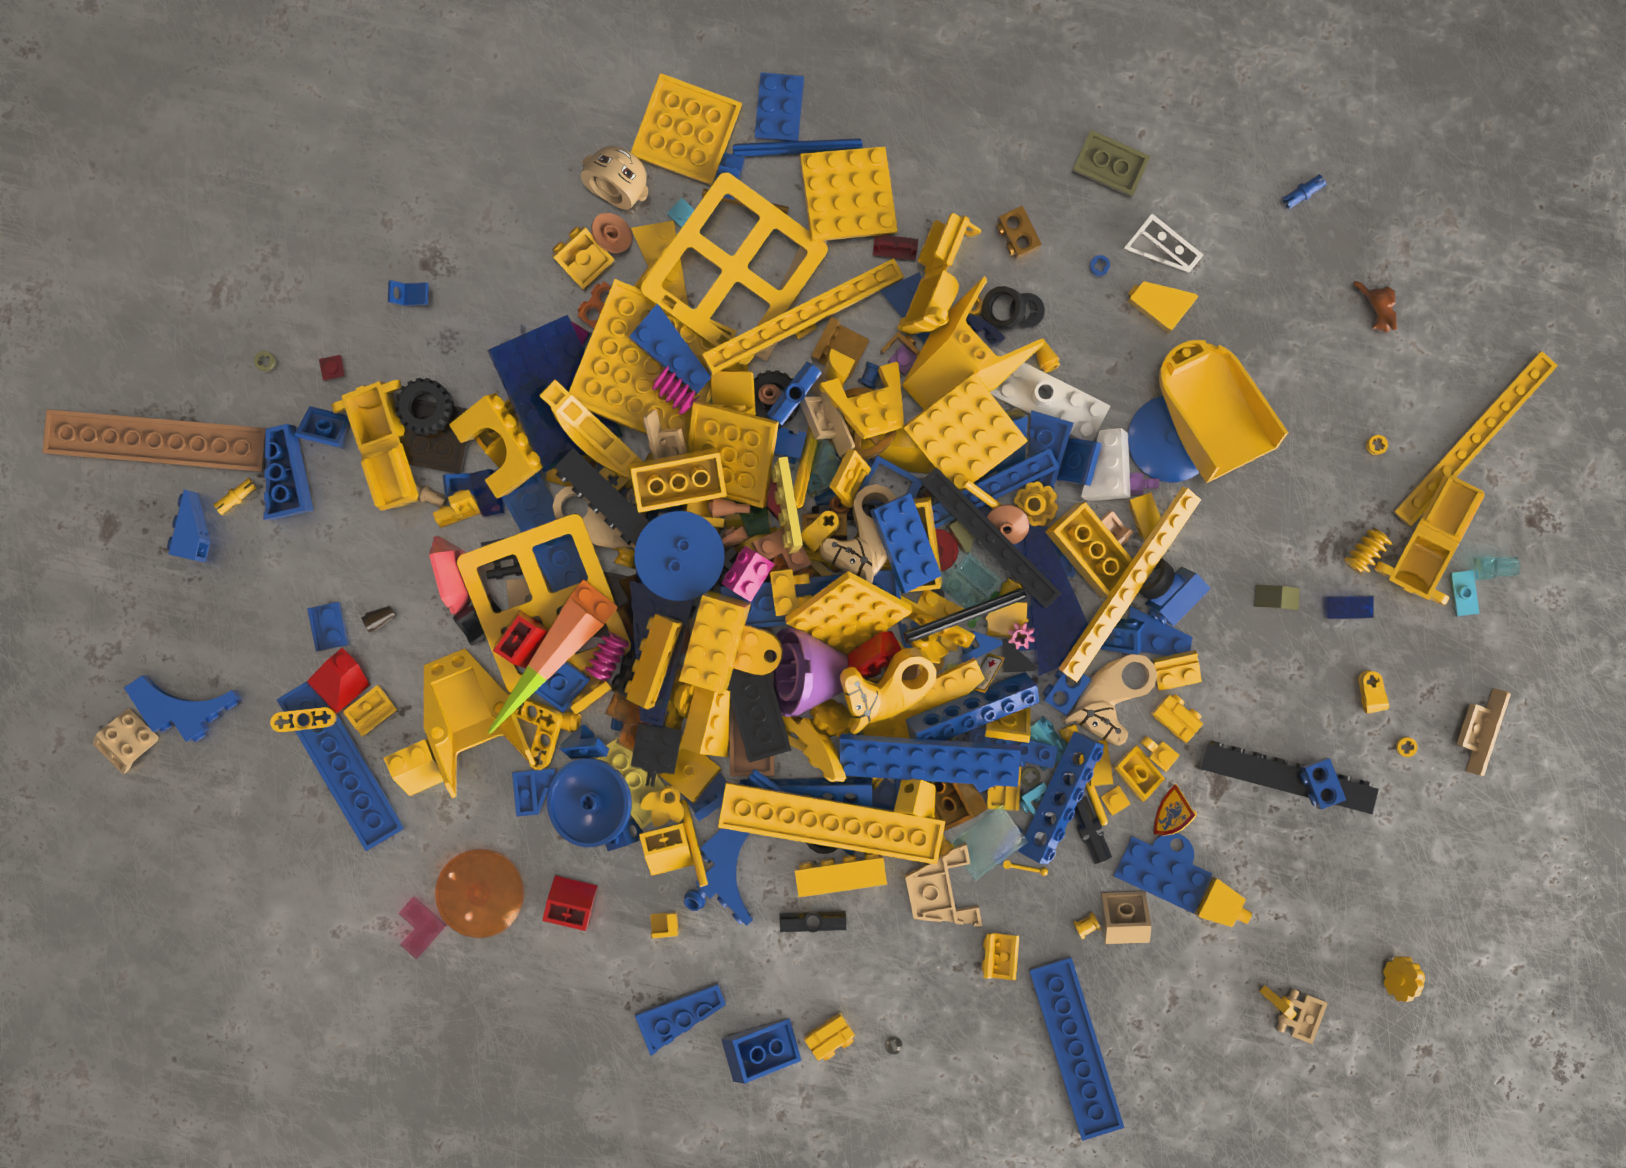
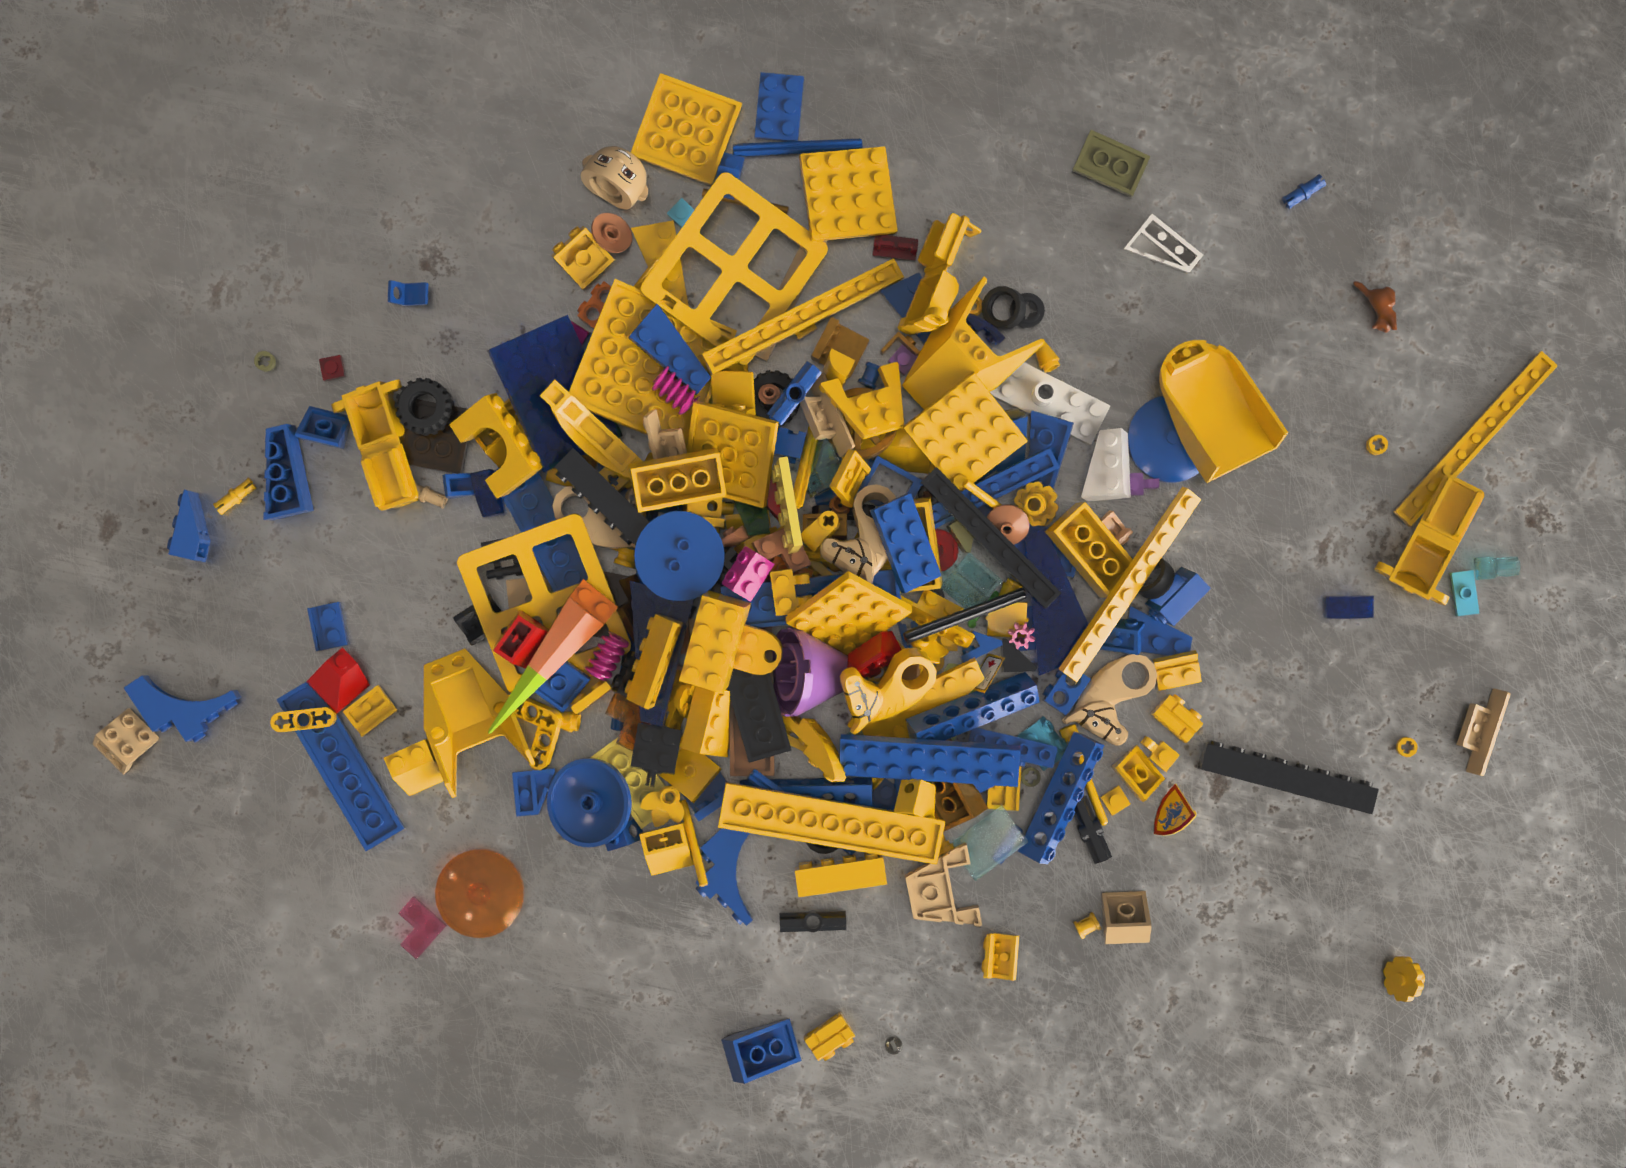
medium nougat plate [42,409,267,472] -> none
dark brown cone [361,605,396,633] -> none
coral wedge [429,536,472,616] -> none
yellow plate [433,490,482,528] -> none
red slope [542,875,598,931] -> none
blue slope [559,725,609,759] -> none
blue wing [635,982,726,1056] -> none
yellow panel [650,911,679,938] -> none
blue plate [684,890,706,911] -> none
nougat cone [709,498,750,518] -> none
yellow plant [810,699,852,737] -> none
yellow tile [985,708,1031,743] -> none
pearl gold brick [996,205,1042,259] -> none
yellow hinge [1003,860,1048,876] -> none
medium azure bracket [1019,781,1047,815] -> none
blue plate [1029,957,1125,1141] -> none
blue plate [1057,438,1102,486] -> none
blue bush [1089,255,1110,276] -> none
yellow slope [1090,740,1113,786] -> none
blue plate [1113,833,1212,913] -> none
yellow slope [1127,281,1198,334] -> none
yellow brick [1127,492,1161,542] -> none
yellow torso [1195,877,1252,927] -> none
olive slope [1254,585,1300,610] -> none
yellow plate [1259,985,1297,1020] -> none
tan plate [1276,988,1328,1044] -> none
blue brick [1300,757,1346,810] -> none
yellow piece [1344,527,1393,575] -> none
yellow piece [1358,670,1389,714] -> none

